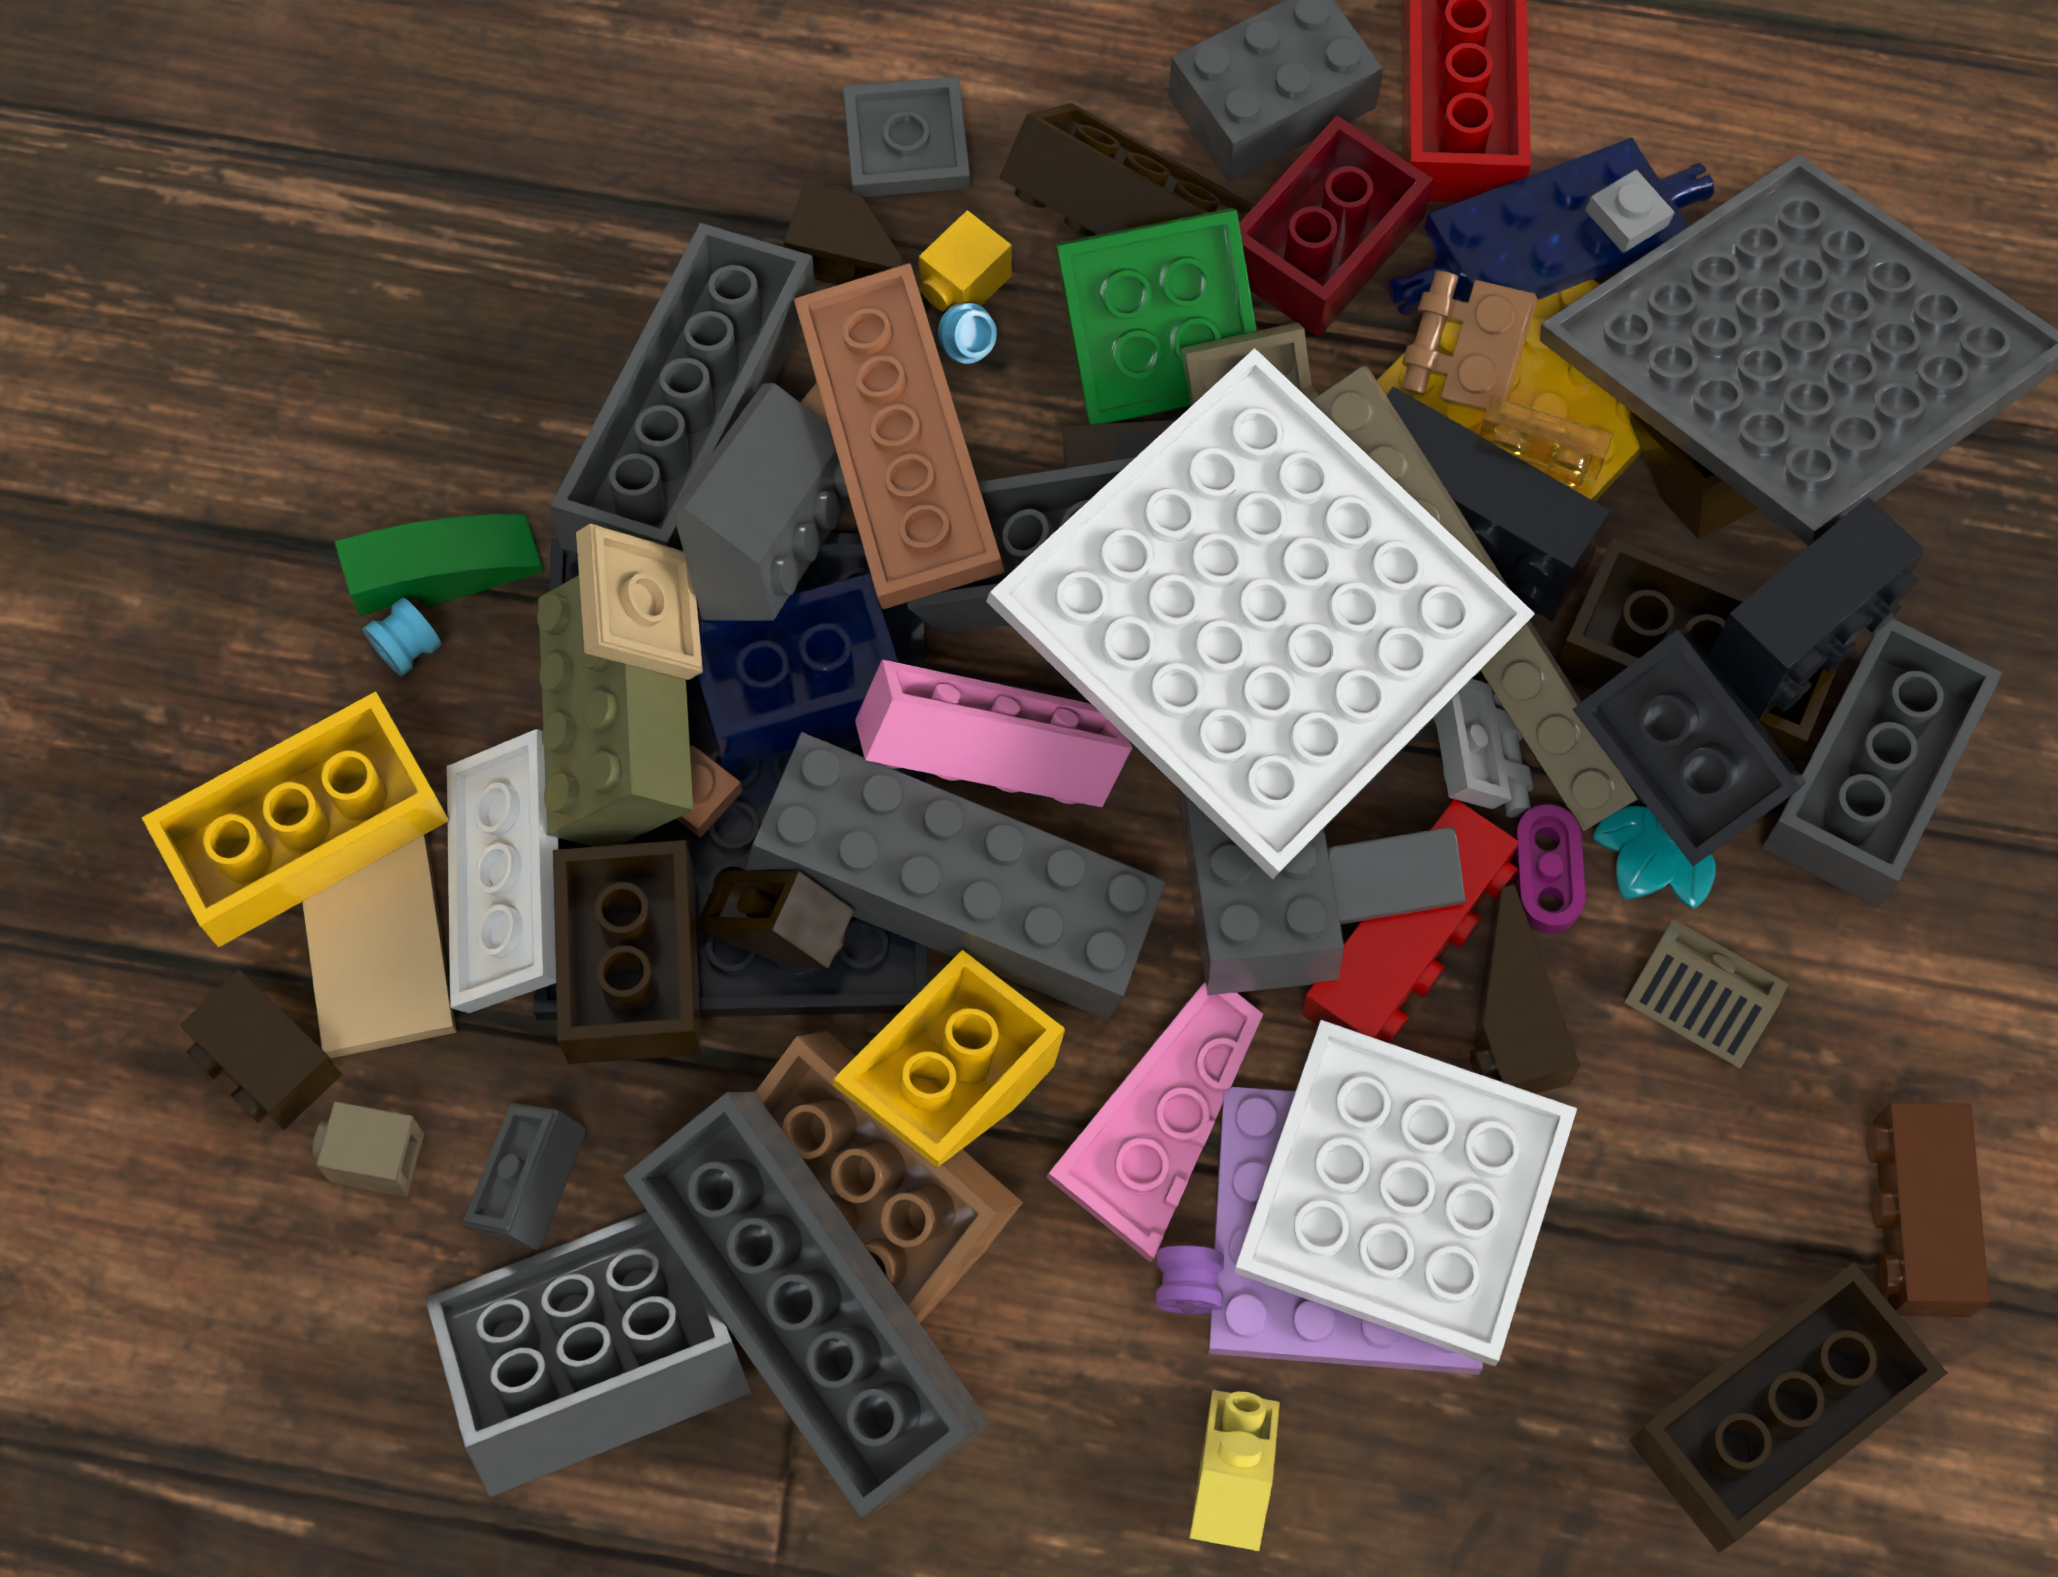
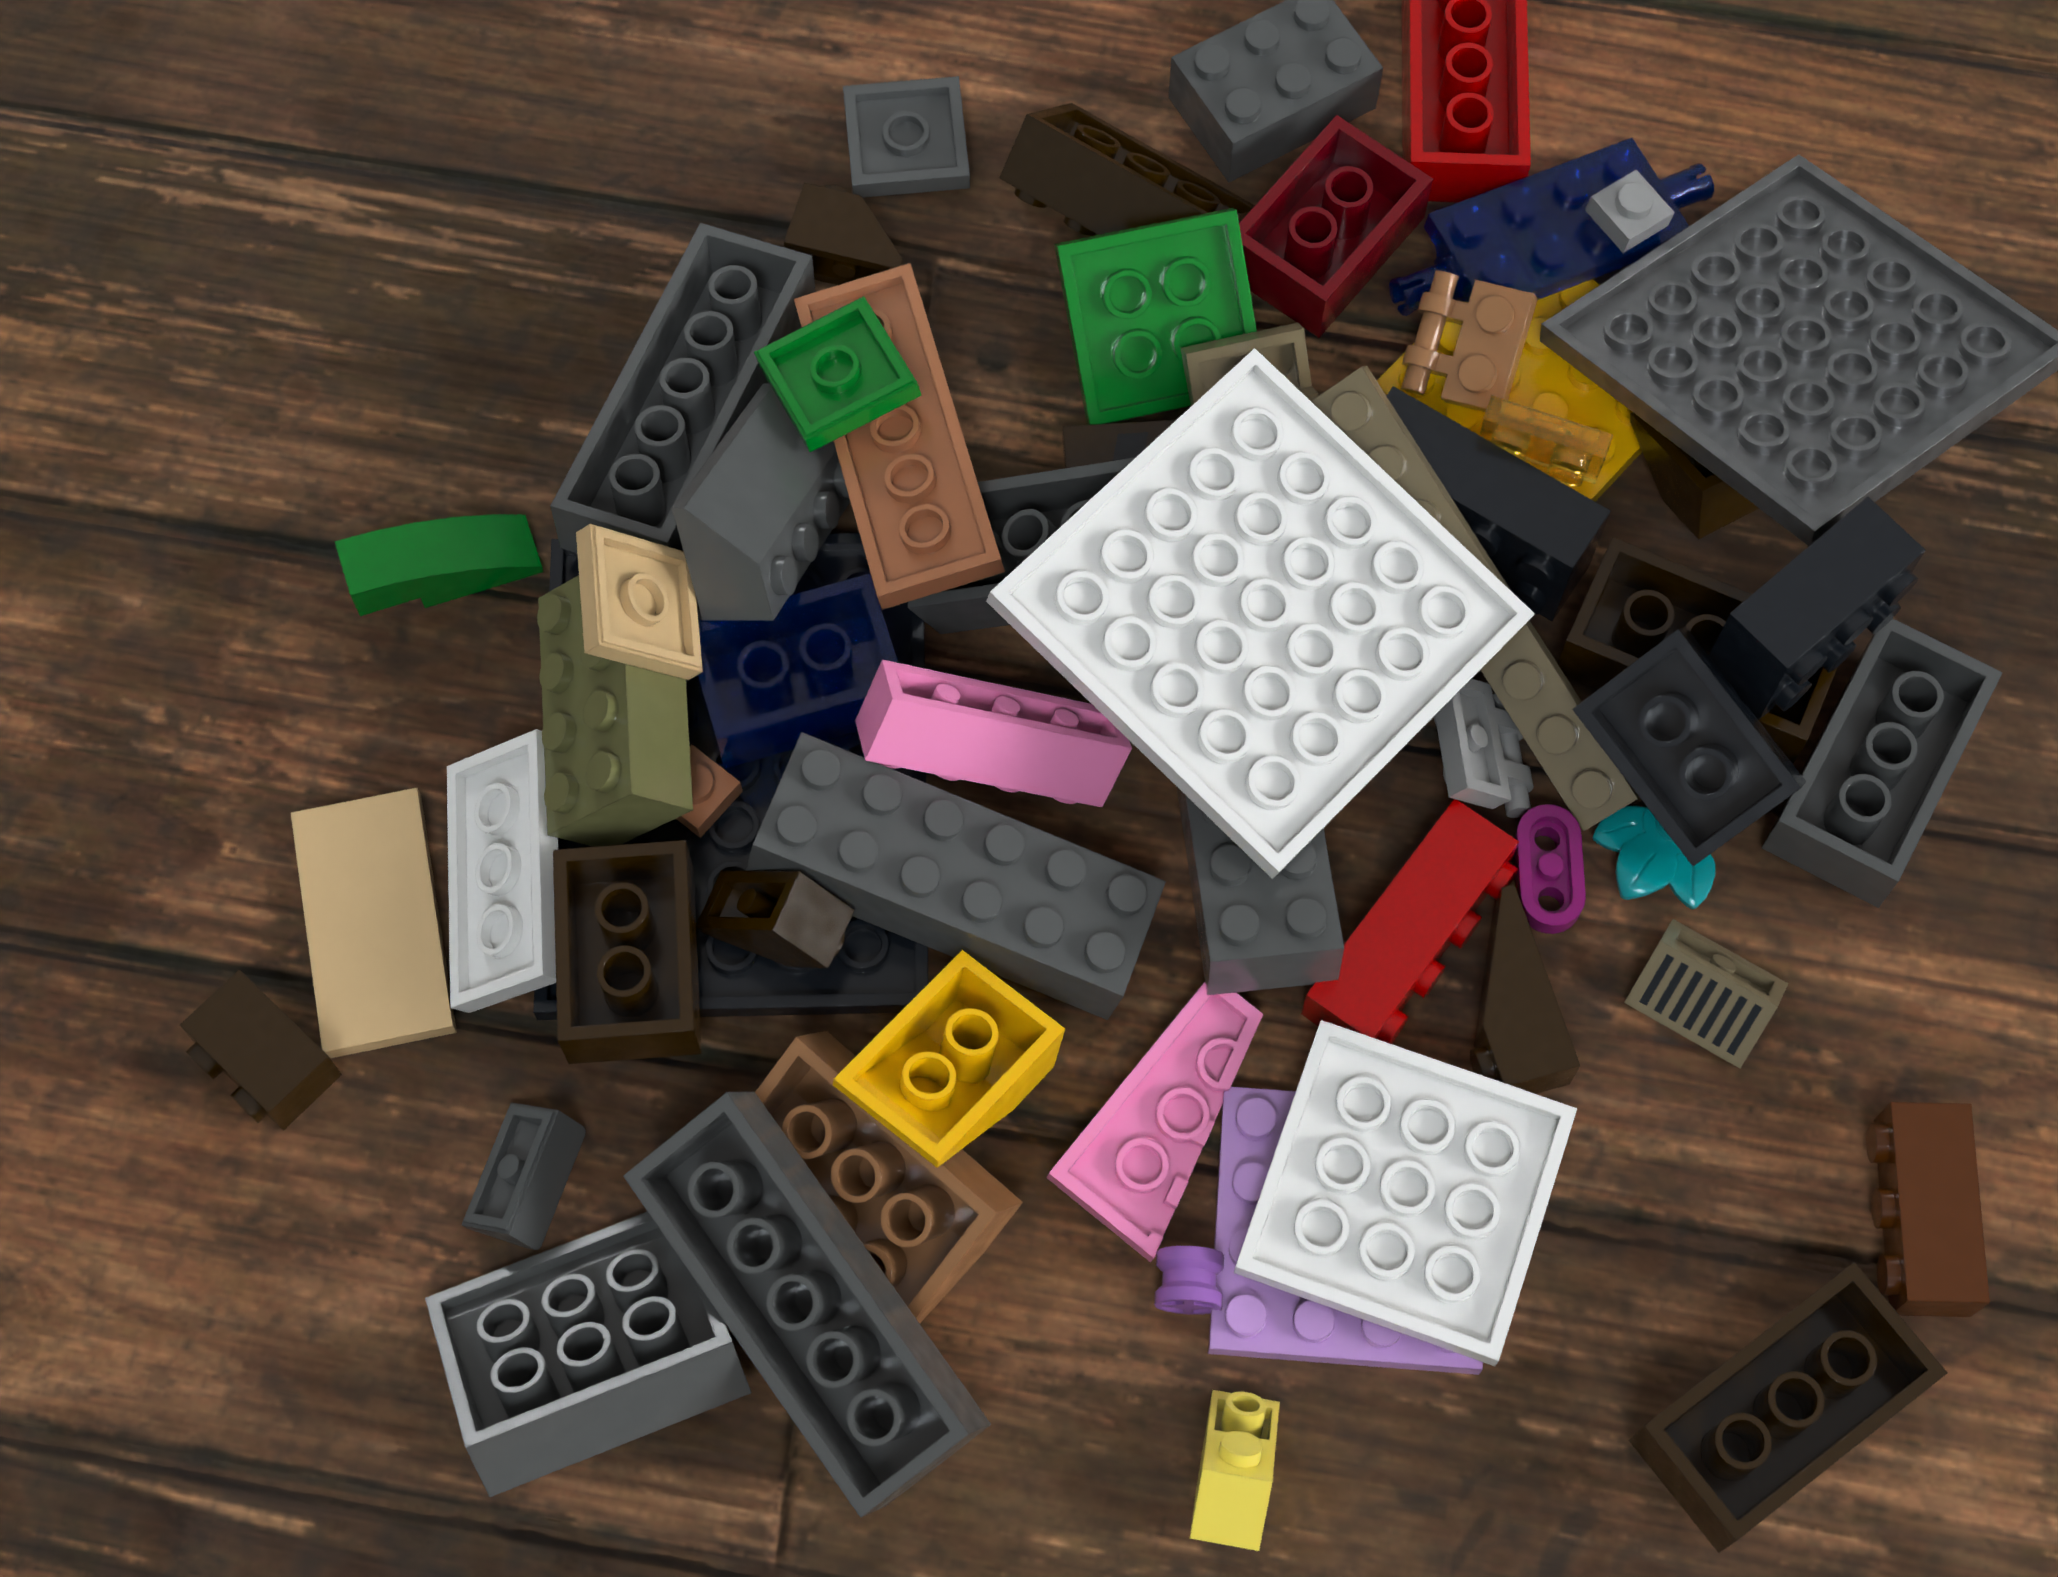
yellow brick [142,691,449,948] -> none
dark tan brick [312,1101,424,1197] -> none
medium azure wheel [362,597,442,677] -> none
yellow brick [919,210,1012,311] -> none
medium azure plate [938,303,997,364] -> none
dark grey slope [1327,827,1465,924] -> none
none -> green plate [754,296,922,452]

